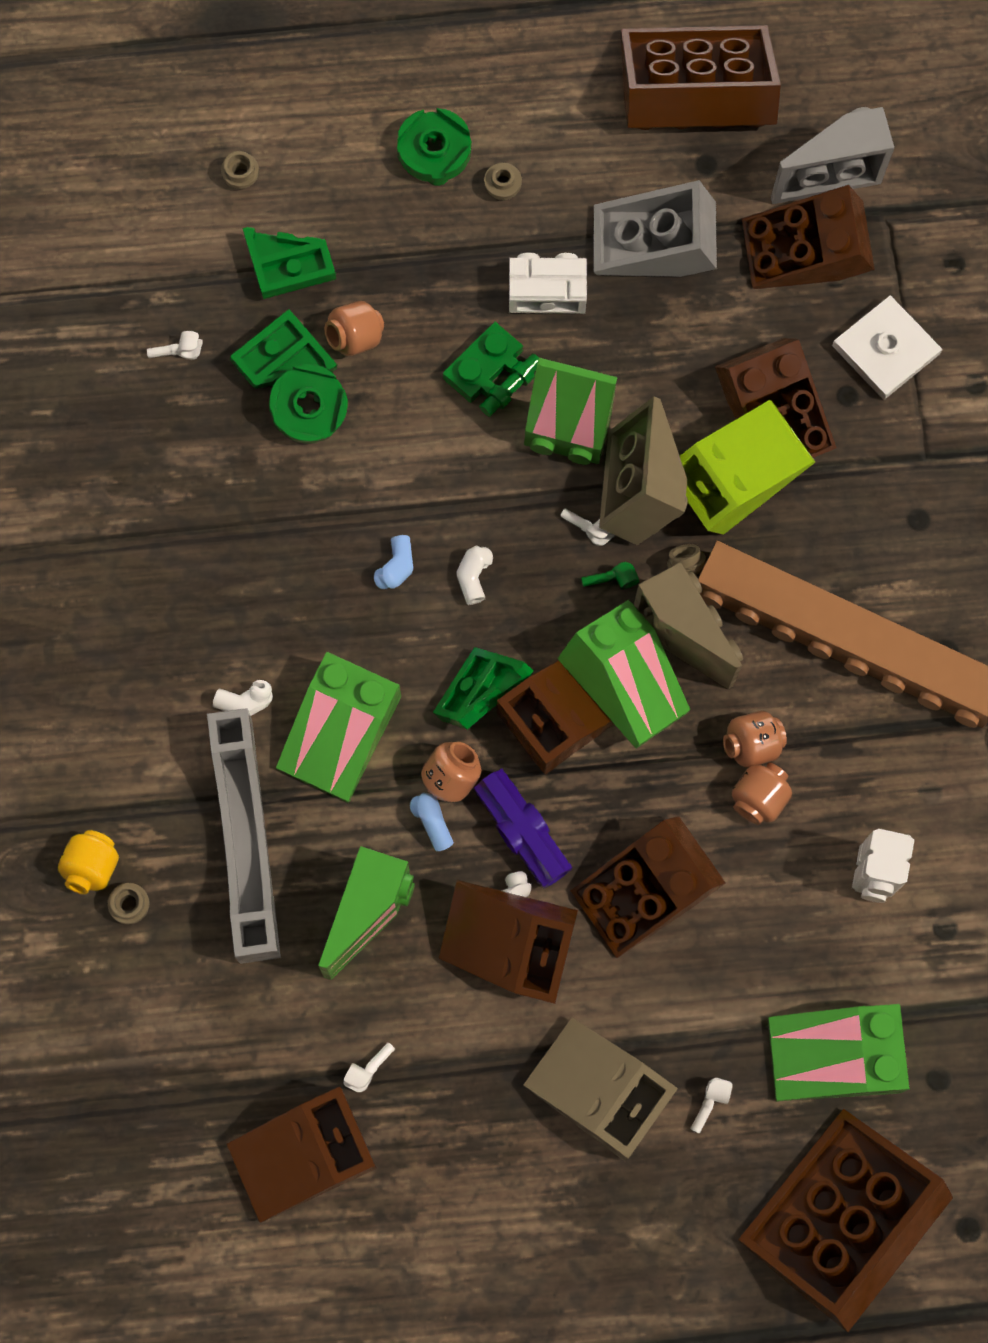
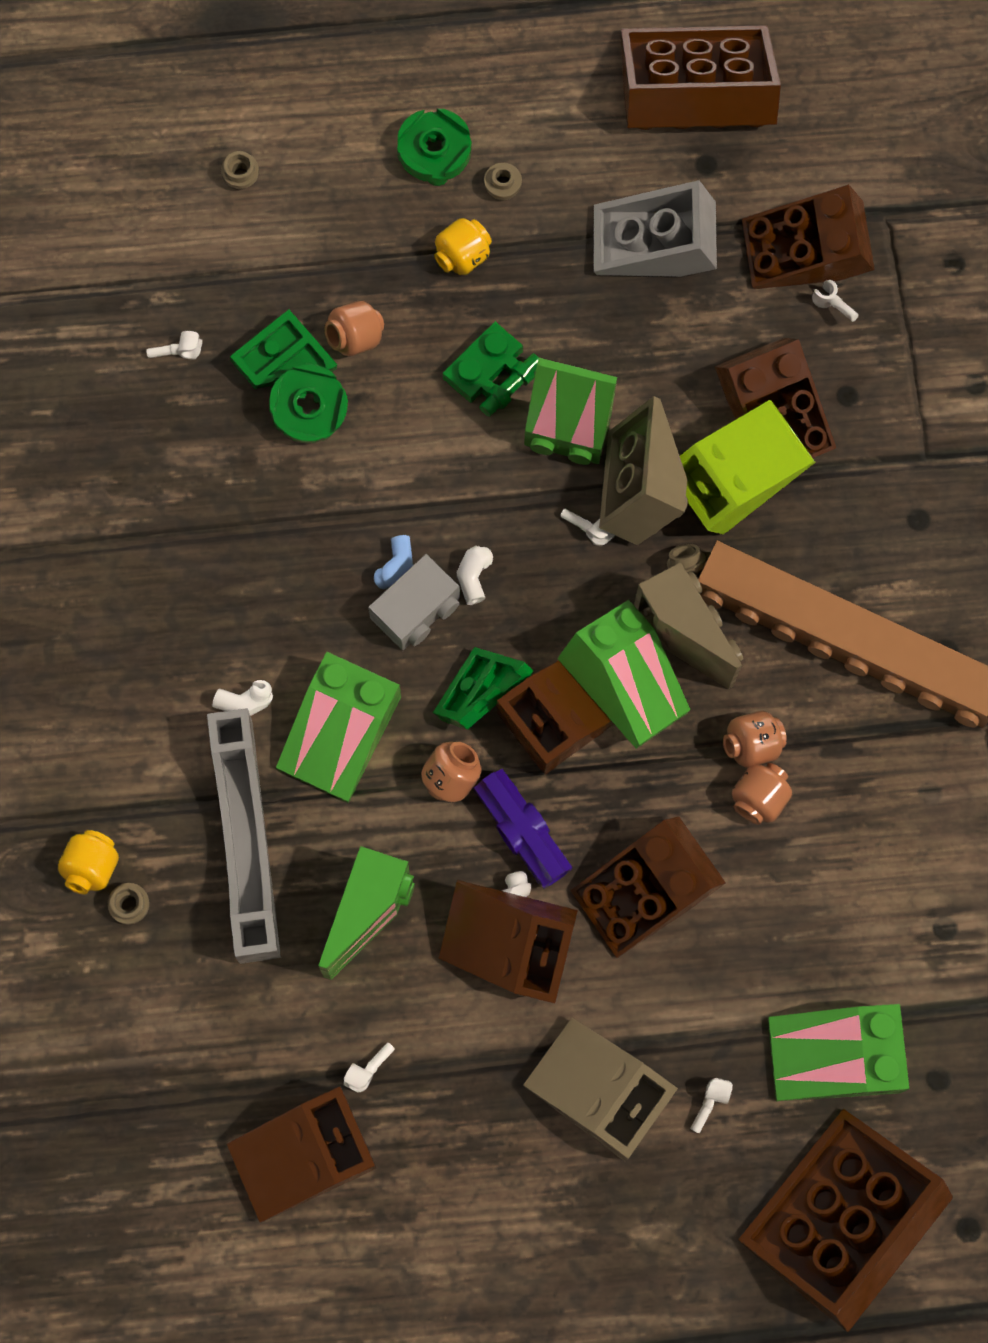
green wing [242,227,336,299] -> none
light blue arm [410,792,454,851] -> none
white brick [509,253,587,314] -> none
green hand [582,562,640,590] -> none
light grey slope [771,107,894,204] -> none
white plate [832,295,942,400] -> none
white brick [852,828,914,903] -> none
none -> light grey brick [368,554,460,651]
none -> yellow head [434,218,492,275]
none -> white hand [812,280,858,322]

